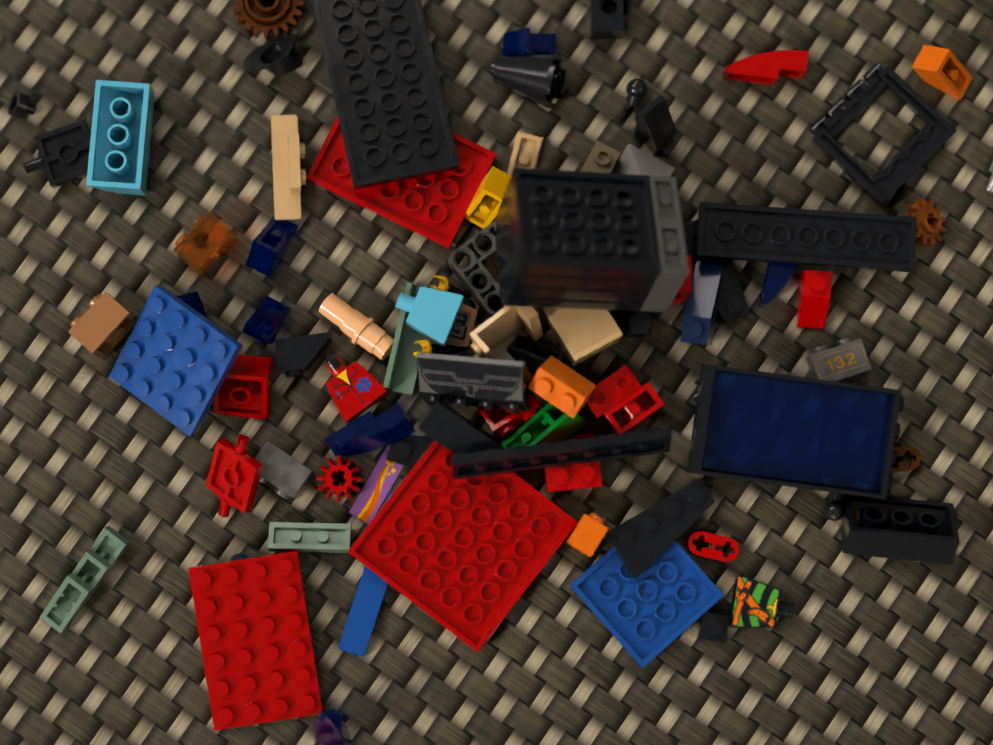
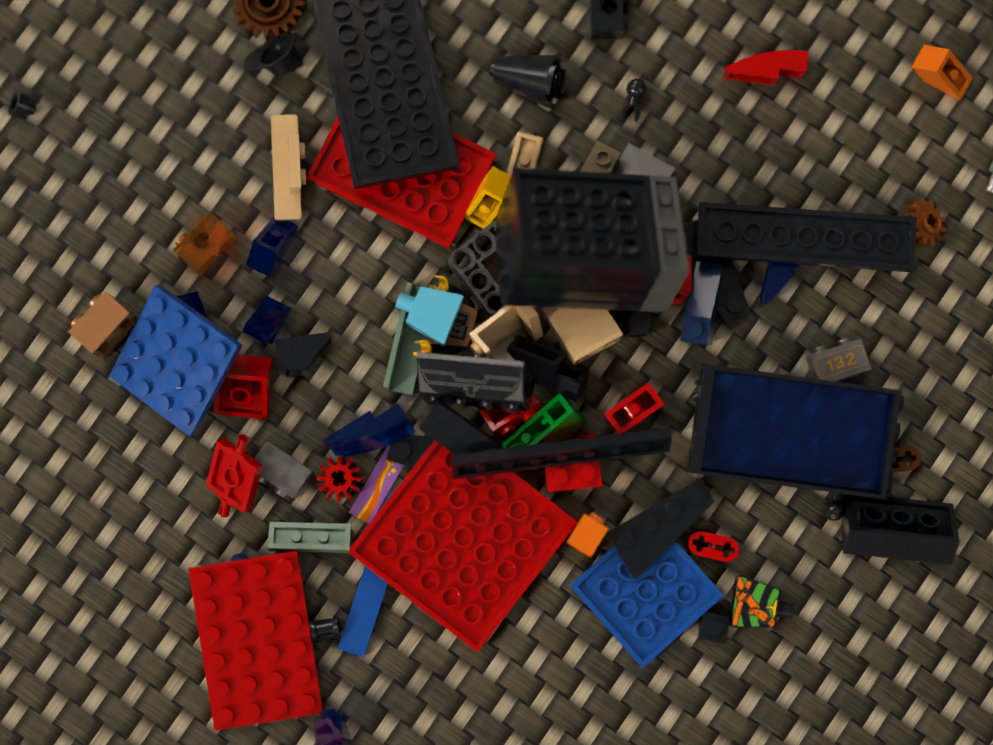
black plate [23,119,91,188] -> none
sand green slope [40,526,130,633] -> none
medium azure slope [86,80,155,196] -> none
light nougat piece [318,293,394,360] -> none
red torso [325,356,388,424] -> none
clear blue slope [503,28,556,56] -> none
orange brick [528,355,597,418] -> none
red brick [585,365,642,420] -> none
black slope [634,95,677,154] -> none
red slope [796,270,832,330] -> none
black hinge [808,63,957,206] -> none
none -> black bush [310,615,341,643]

